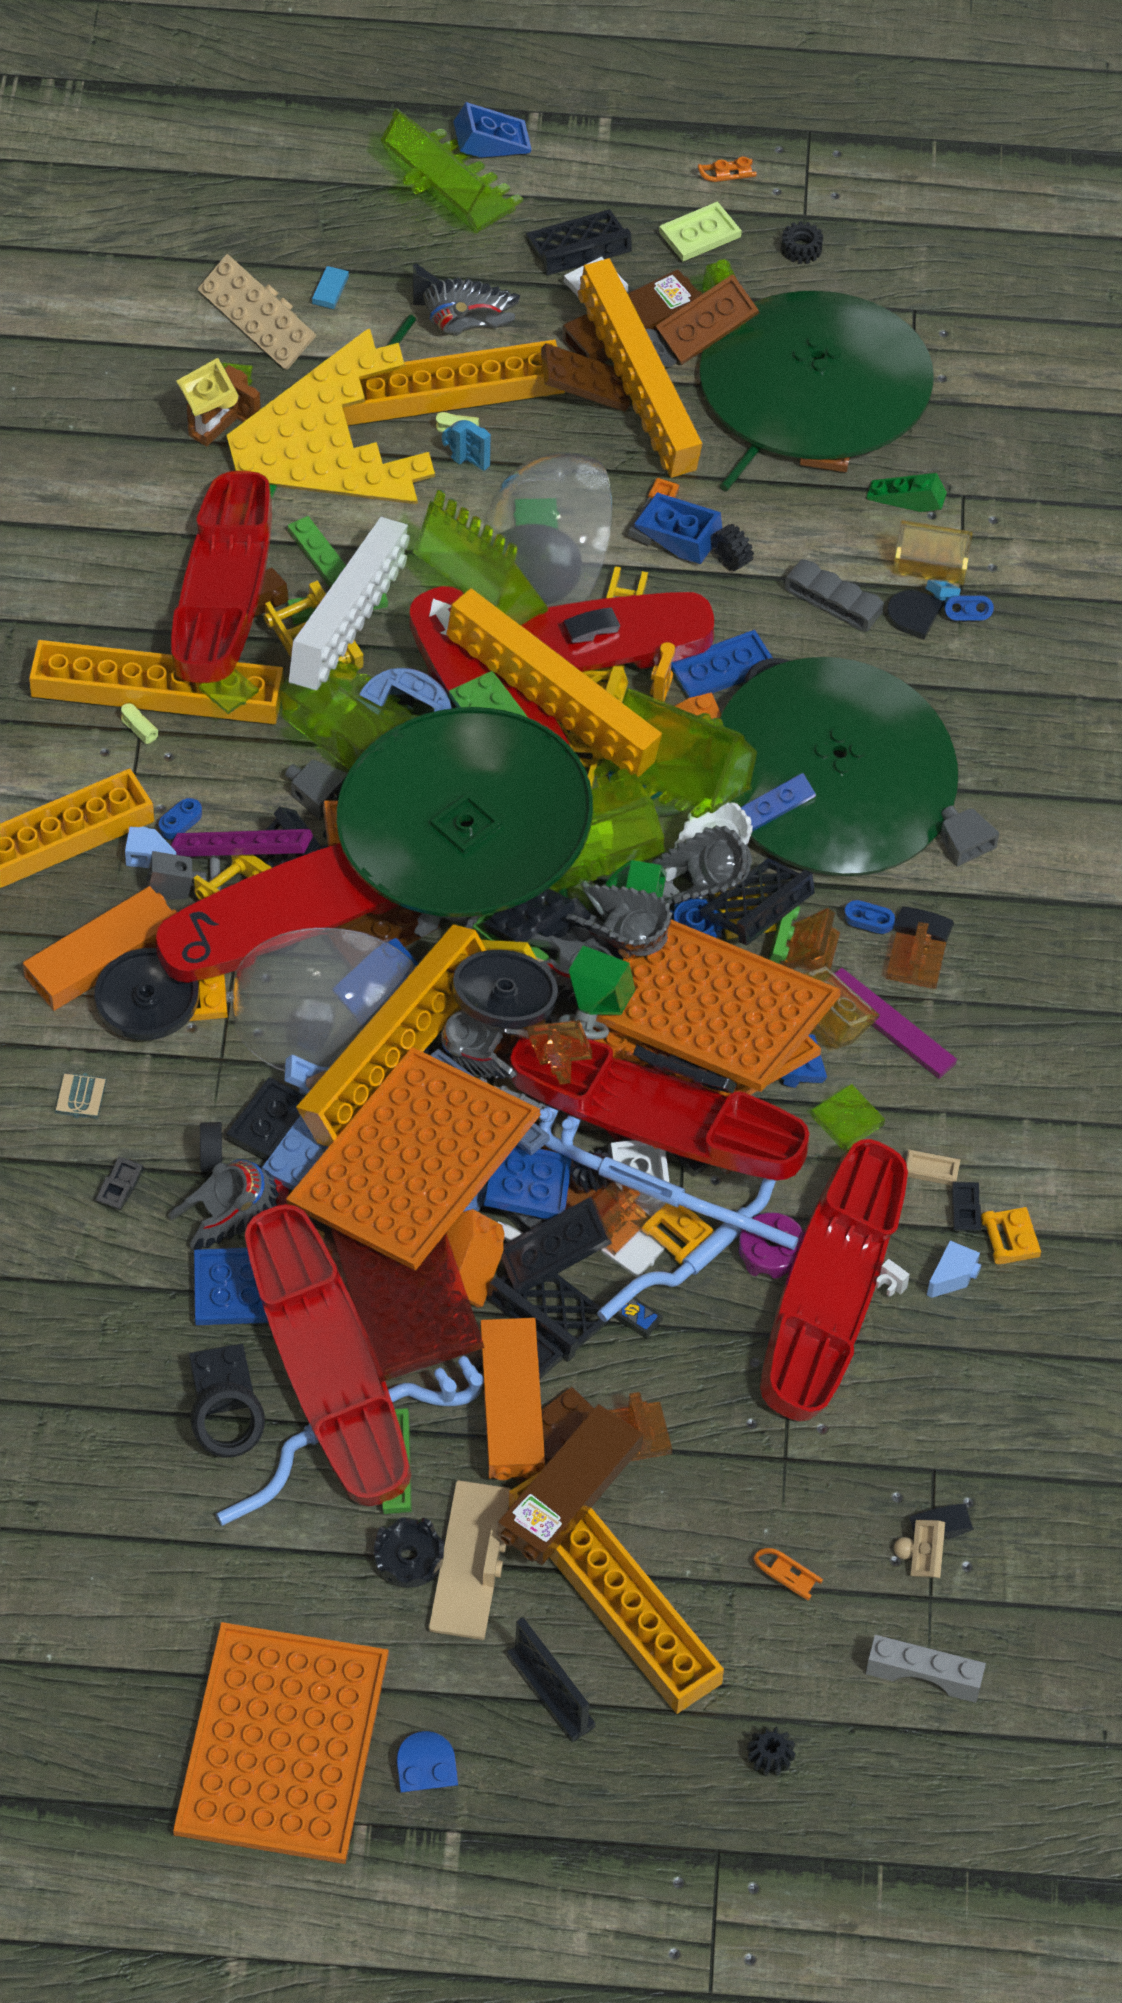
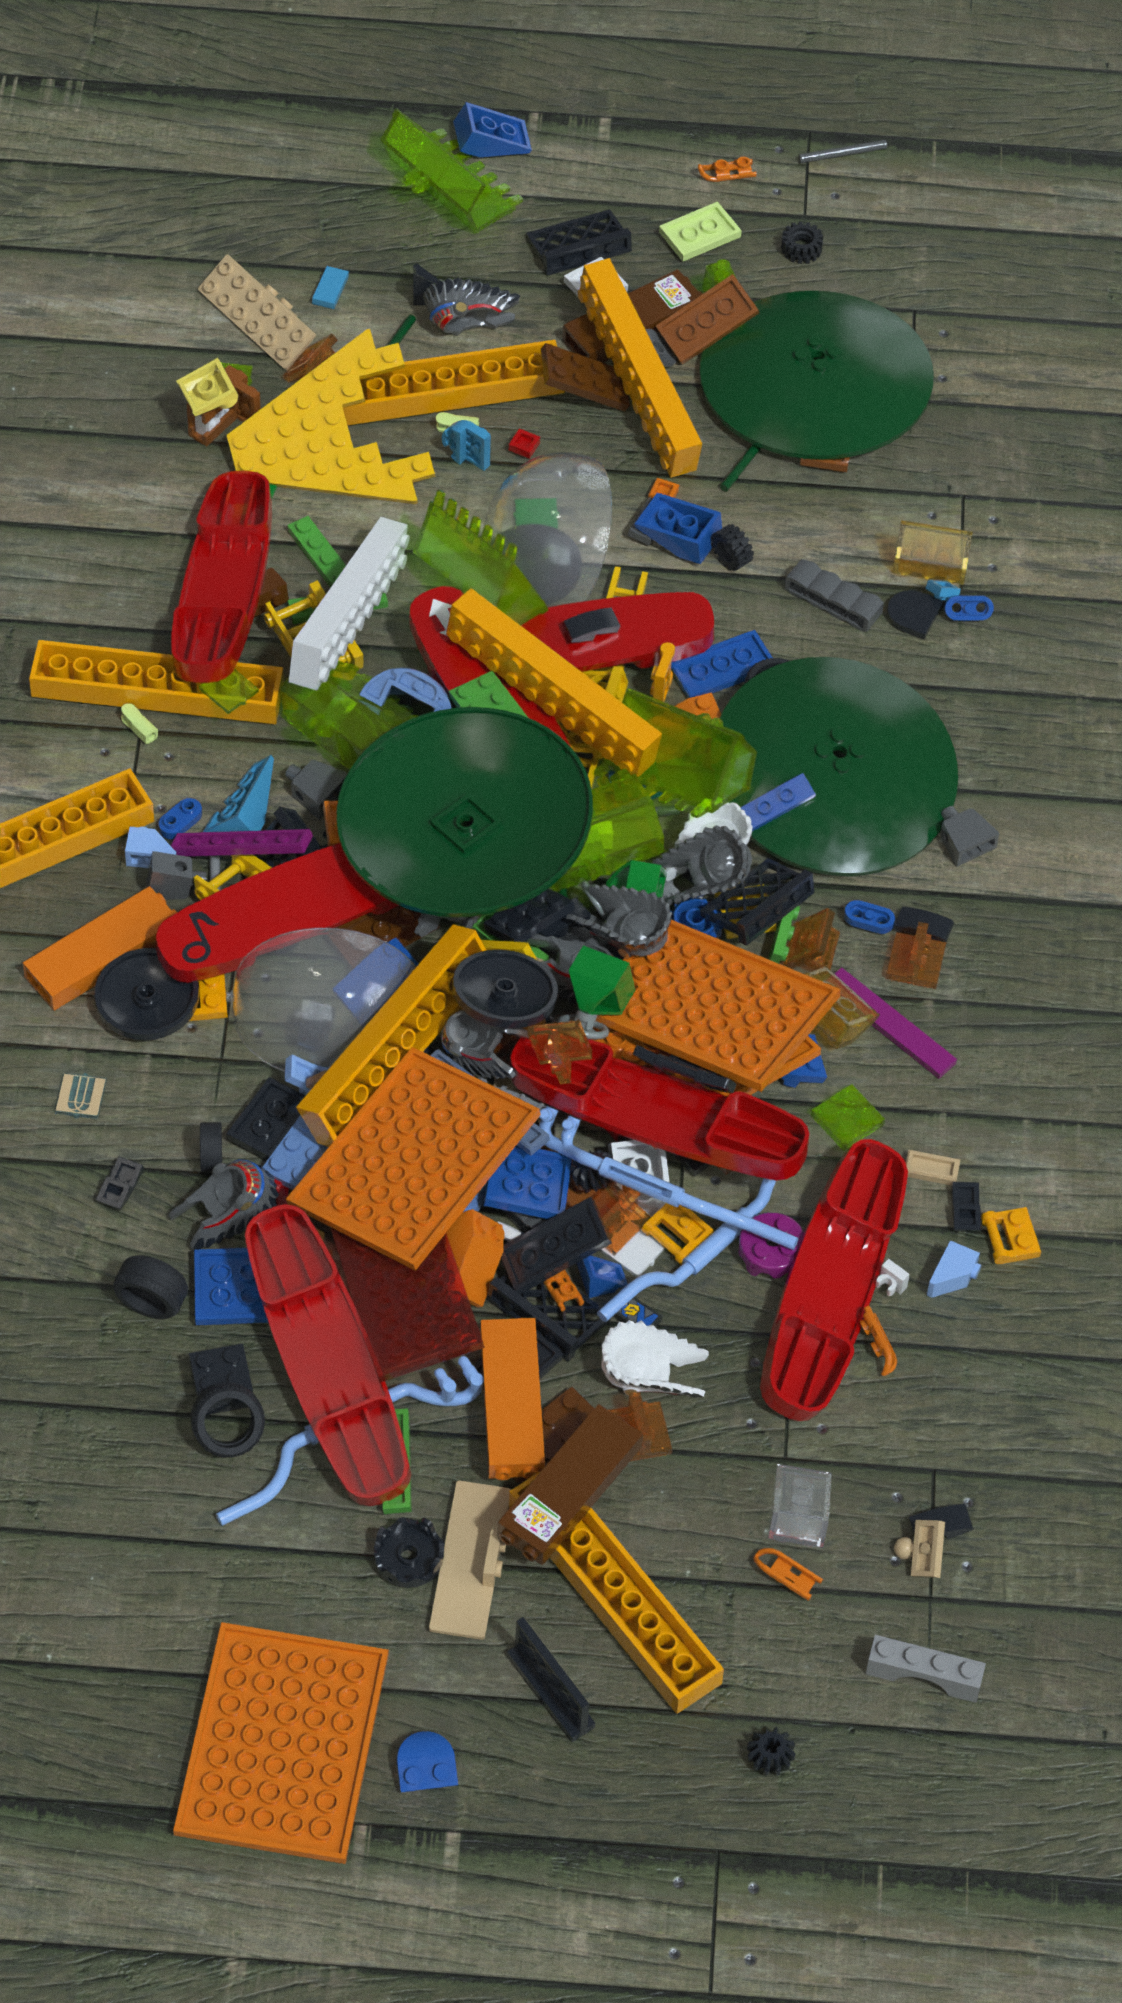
green slope [866,473,947,512] -> none
none -> black tyre [113,1255,188,1319]
none -> dark azure wedge [203,755,274,832]
none -> clear orange bracket [283,333,338,382]
none -> red plate [508,428,541,459]
none -> orange piece [543,1270,584,1312]
none -> blue slope [576,1255,628,1298]
none -> white piece [601,1320,709,1398]
none -> clear slope [768,1464,832,1548]
none -> dark grey bar [798,140,887,163]
none -> orange piece [860,1306,897,1376]

